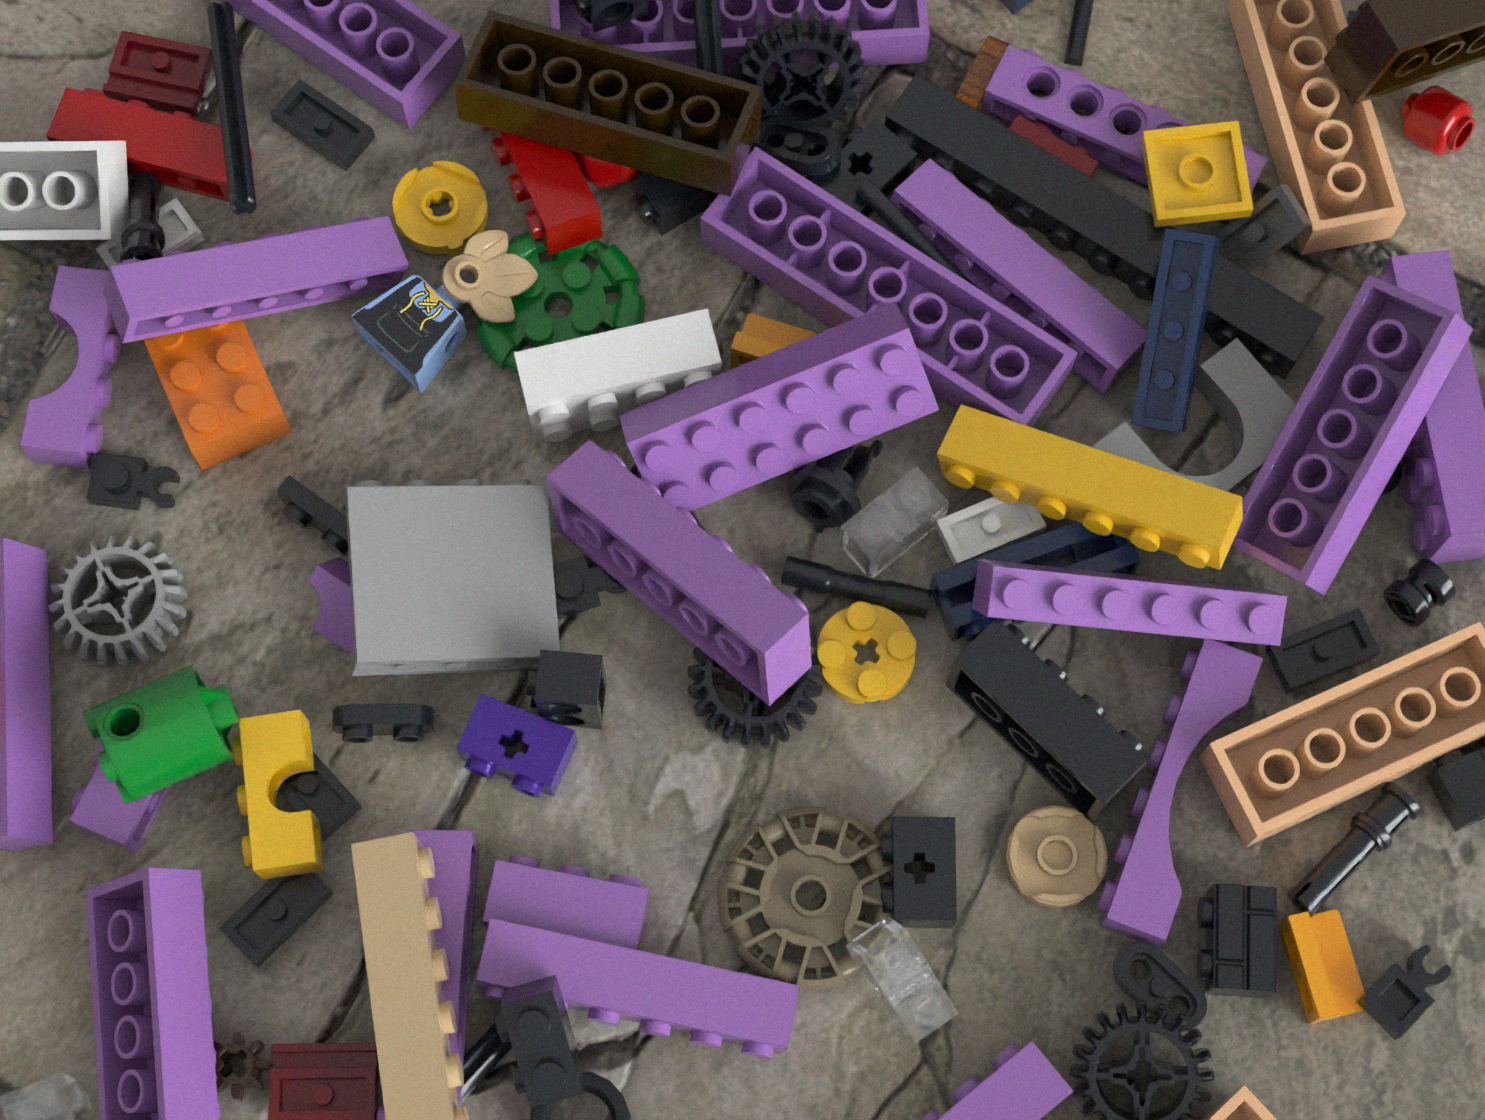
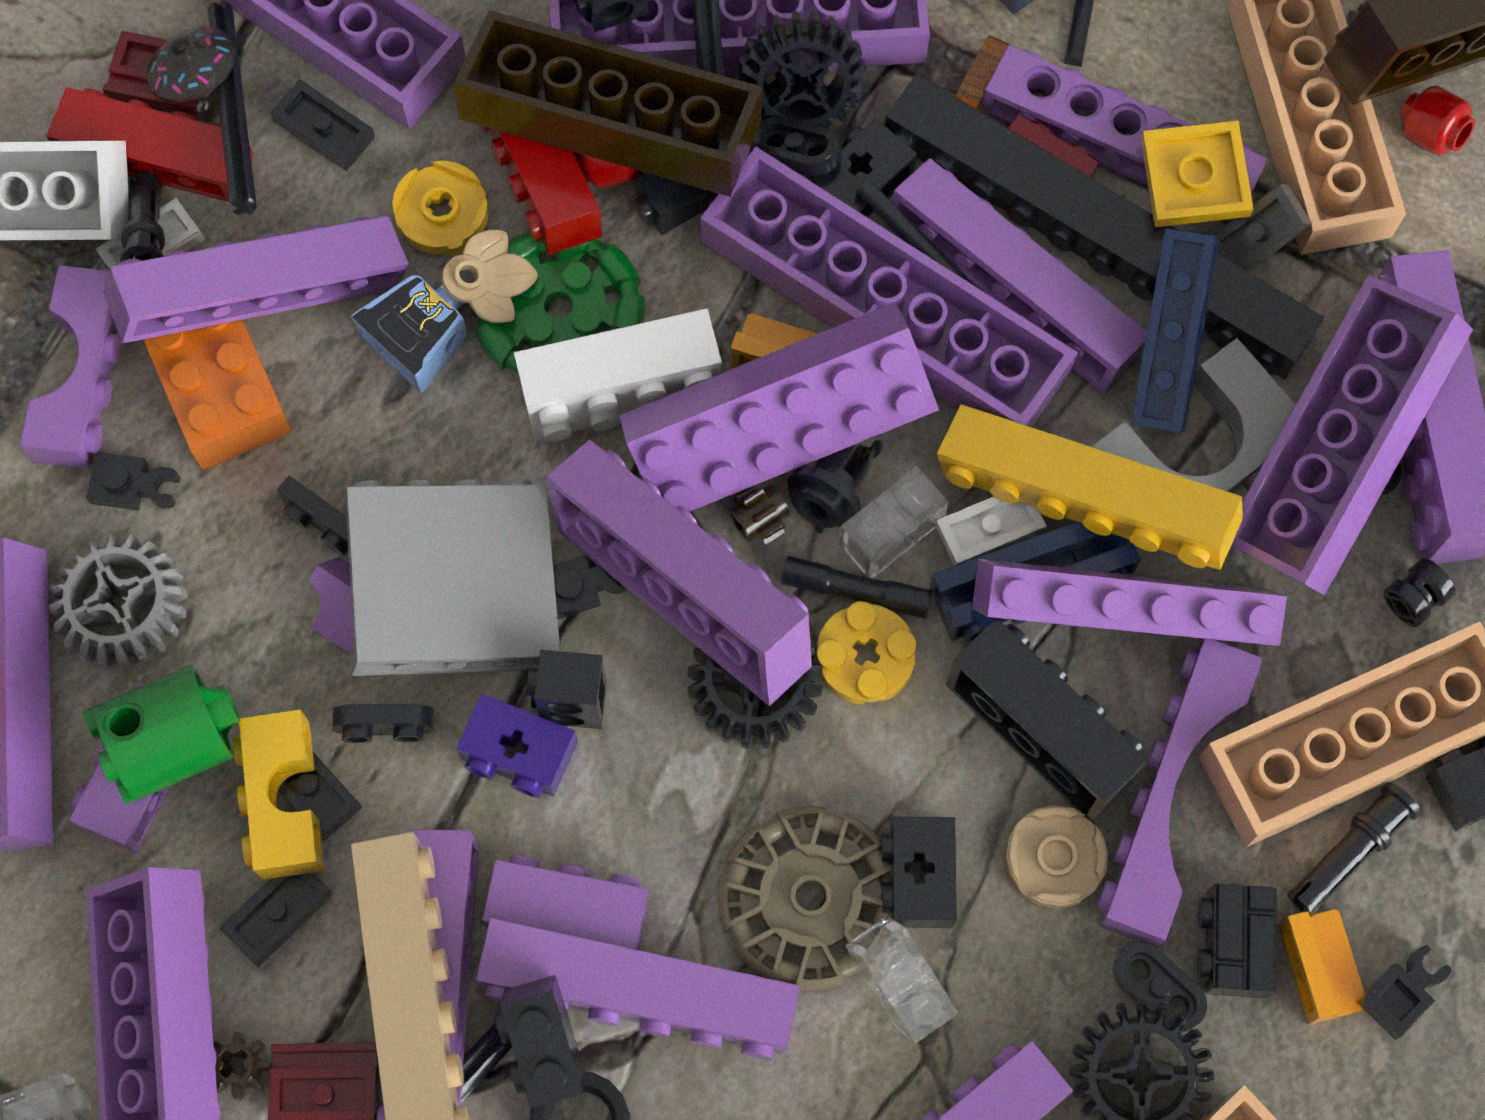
black plate [1265,608,1381,694] -> none
none -> clear smoke dish [146,26,235,103]
none -> dark brown gear [729,484,790,545]

